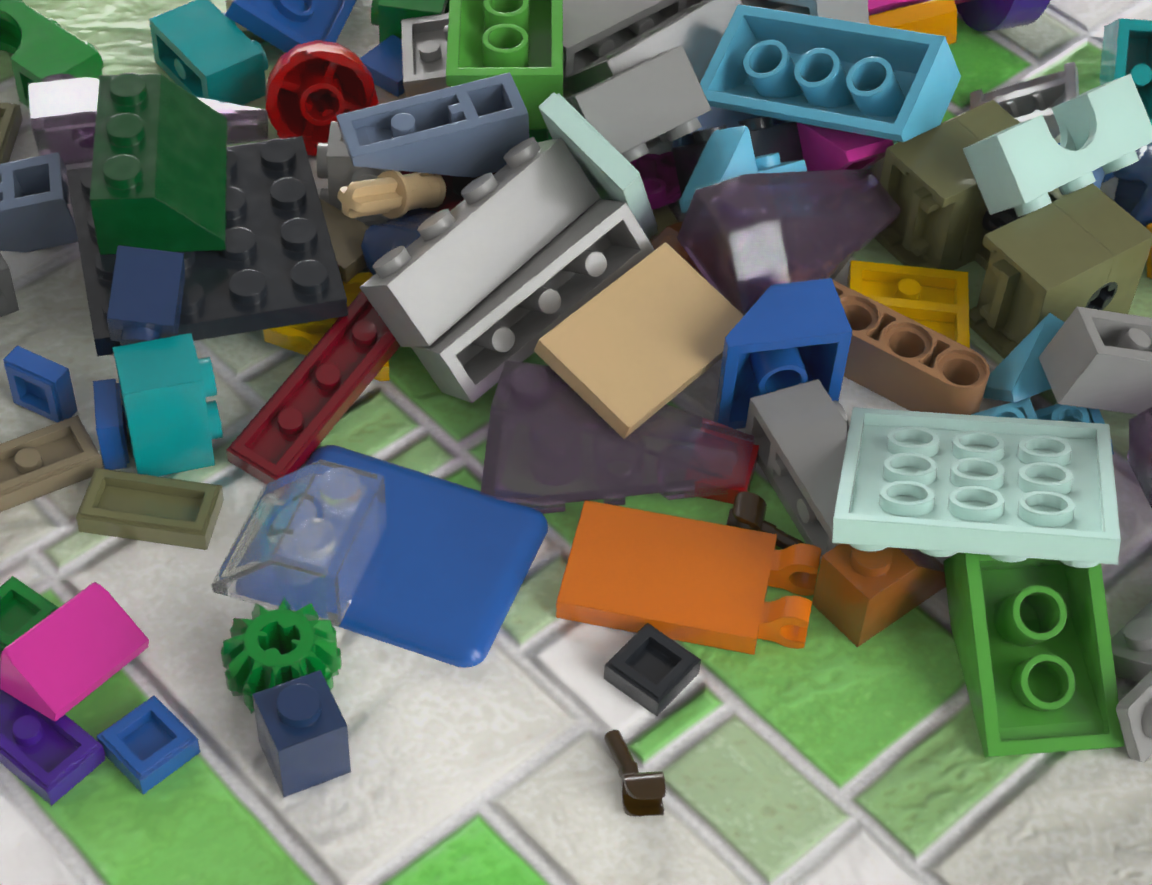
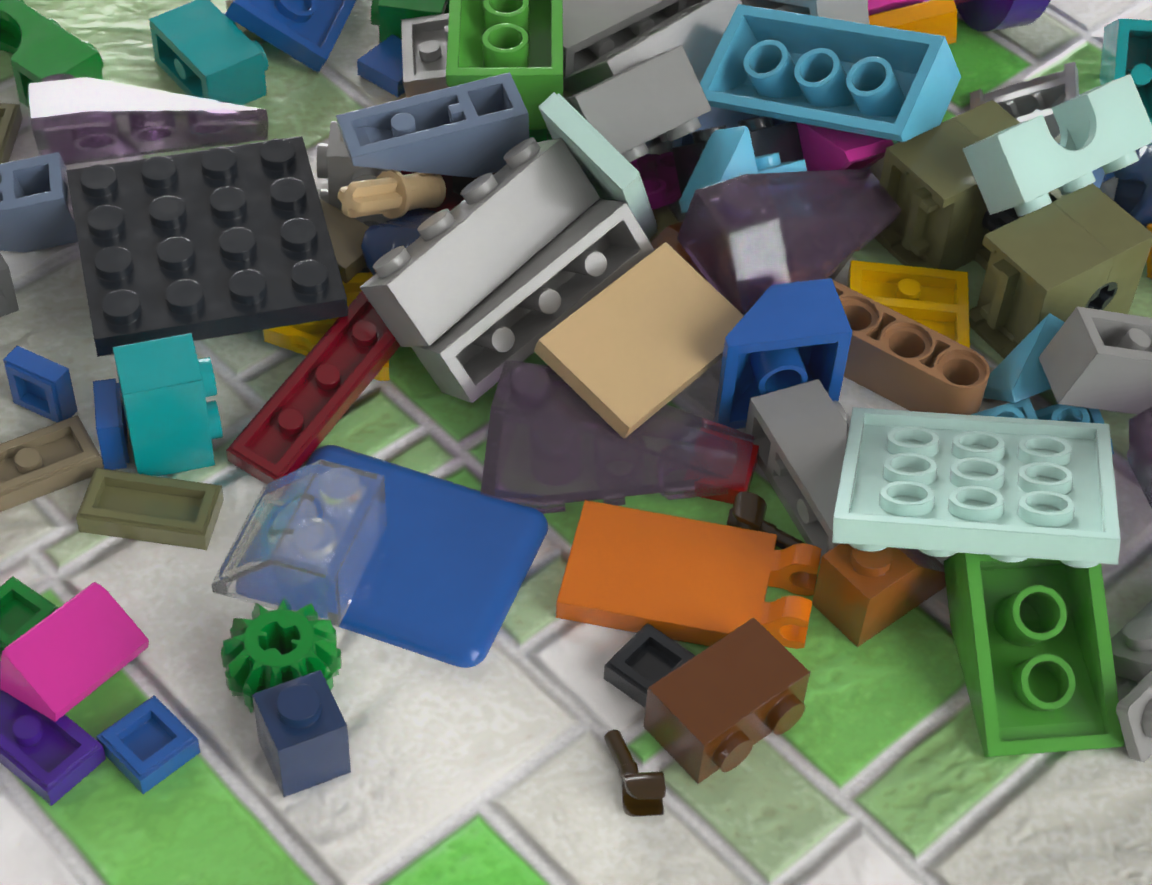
dark green slope [90,73,228,255] -> none
dark blue brick [107,245,185,346] -> none
red cylinder [265,40,378,156] -> none
none -> reddish brown brick [643,617,810,784]

